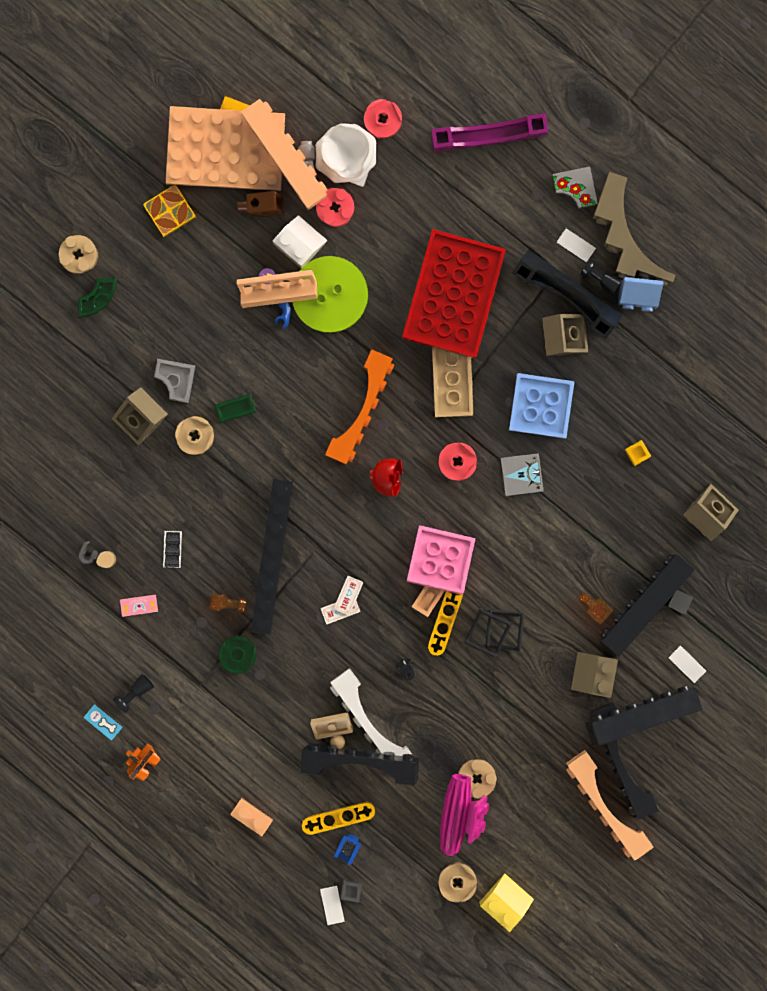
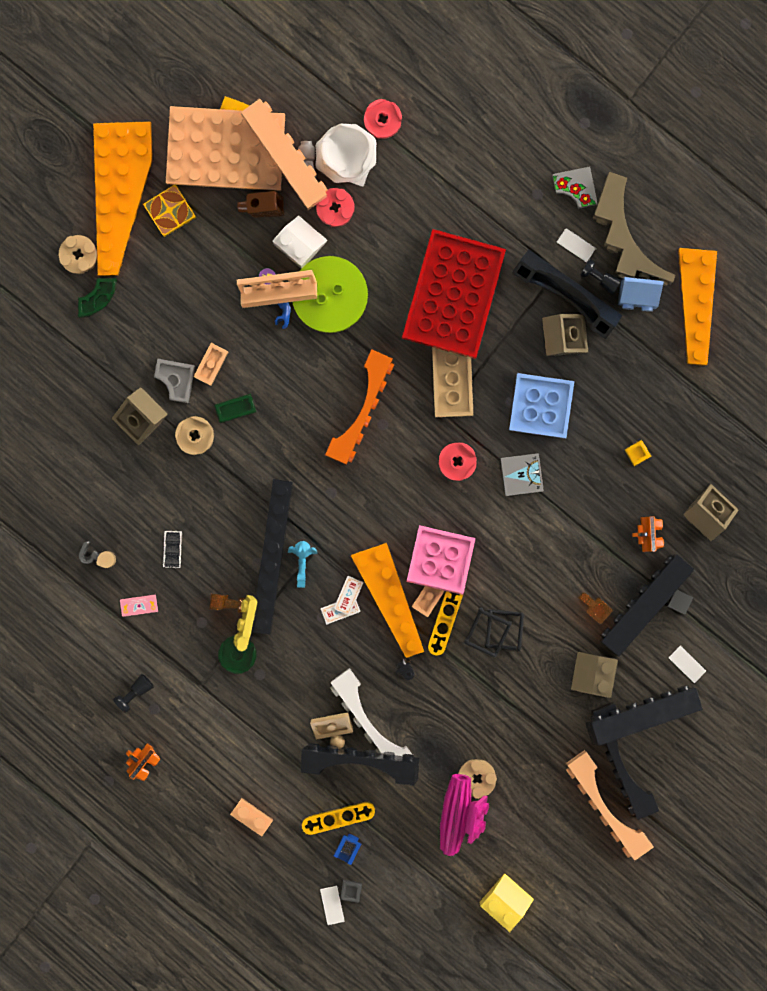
medium azure sticker [84,704,122,741] -> none
red cylinder [370,458,403,497] -> none
magenta arch [431,113,548,153] -> none
tan plate [438,862,477,902] -> none
none -> light orange wing [93,122,153,276]
none -> light nougat plate [194,343,228,386]
none -> light yellow hinge [233,595,257,651]
none -> medium azure piece [288,541,317,588]
none -> light orange wing [351,543,424,658]
none -> orange hips [632,517,664,552]
none -> light orange wing [678,248,717,366]

